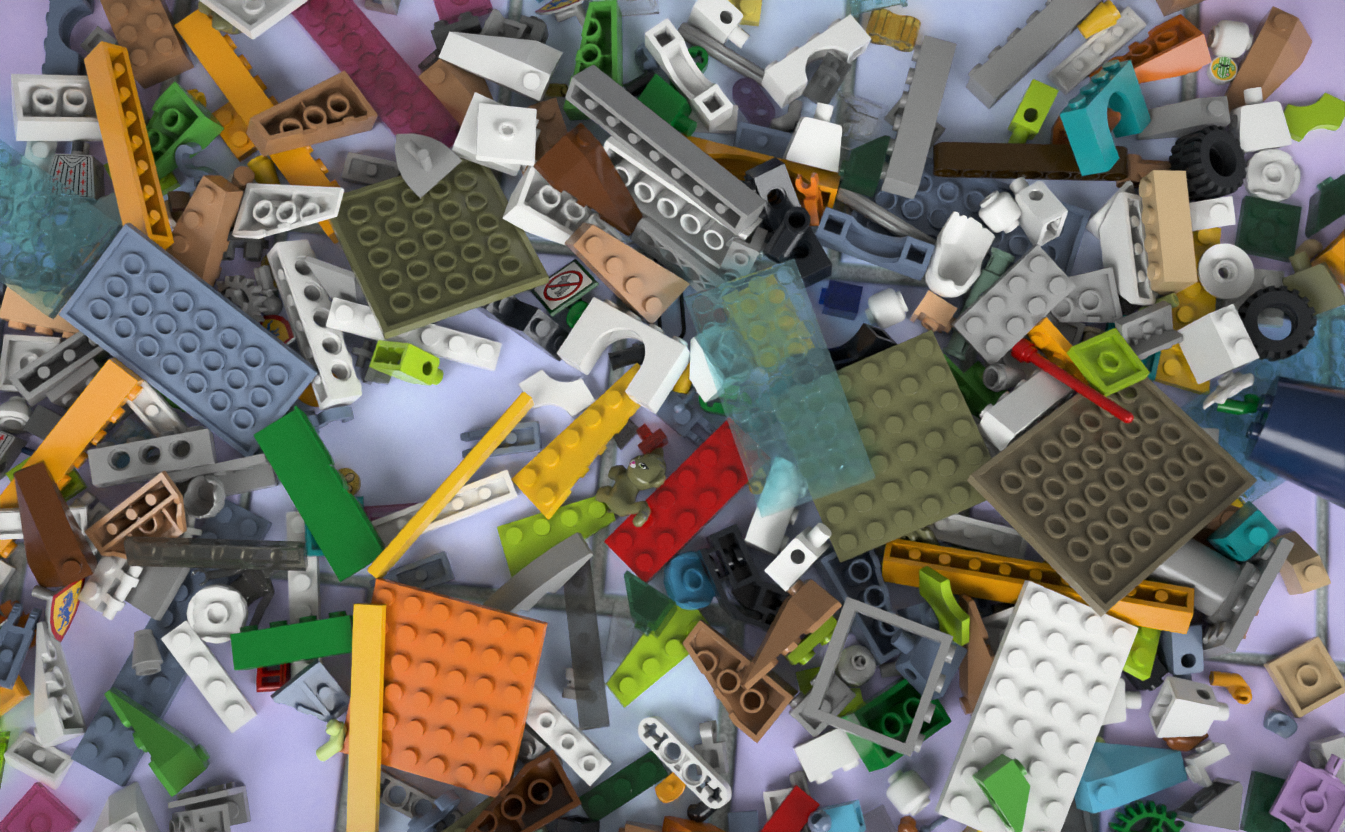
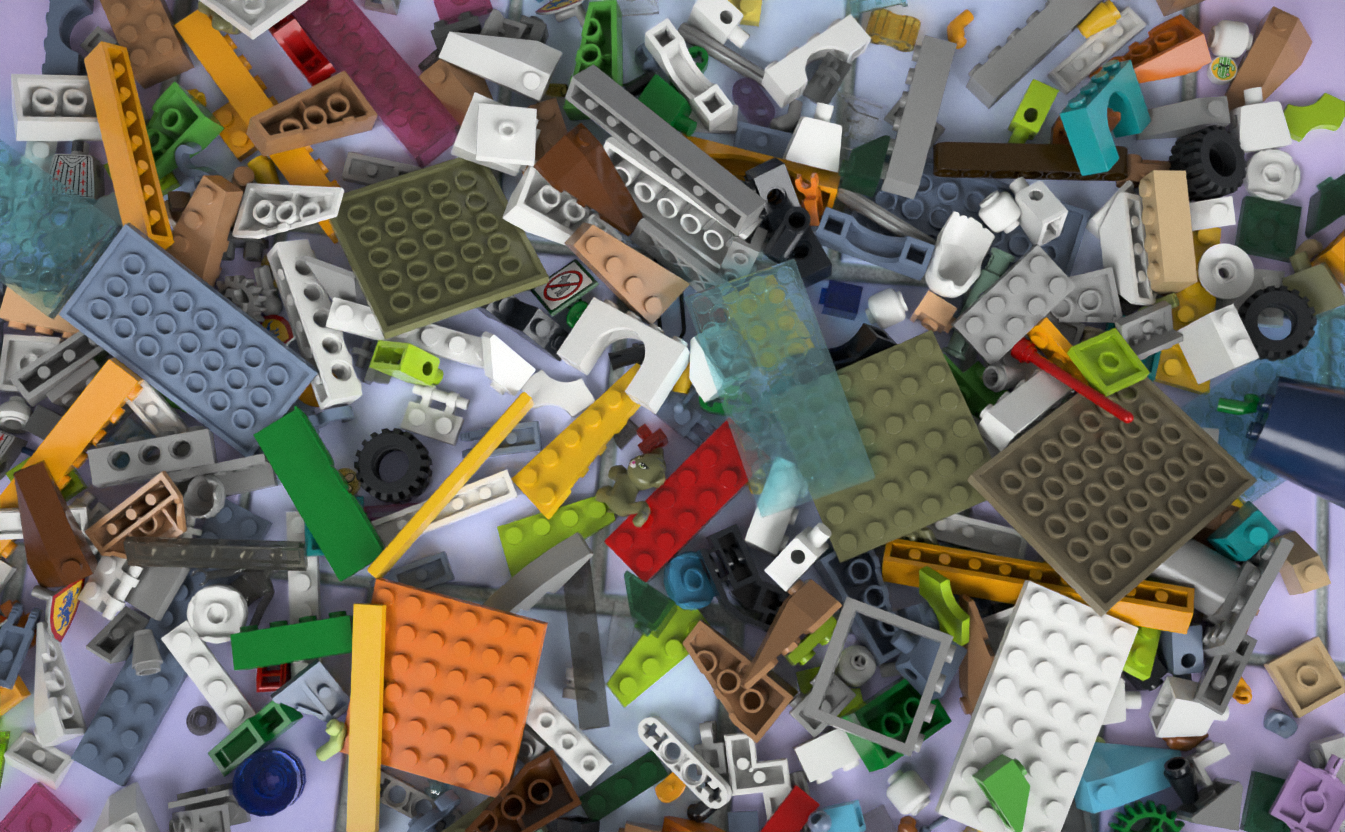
bright green wedge [104,687,210,797] -> none
light grey shield [395,133,462,198] -> none
white plate [1203,371,1255,409] -> none
none -> light grey slope [86,606,149,664]
none -> clear smoke plate [186,706,217,736]
none -> green slope [208,700,304,777]
none -> clear blue wheel [232,747,307,817]
none -> red arch [268,13,336,86]
none -> black tyre [354,428,433,504]
none -> white plate [400,384,470,446]
none -> clear light blue hinge [425,778,450,800]
none -> white slope [481,331,536,397]
none -> white brick [724,732,791,796]
none -> light orange arm [947,9,974,49]
none -> black cone [1164,757,1199,805]
none -> light grey slope [1193,634,1258,716]

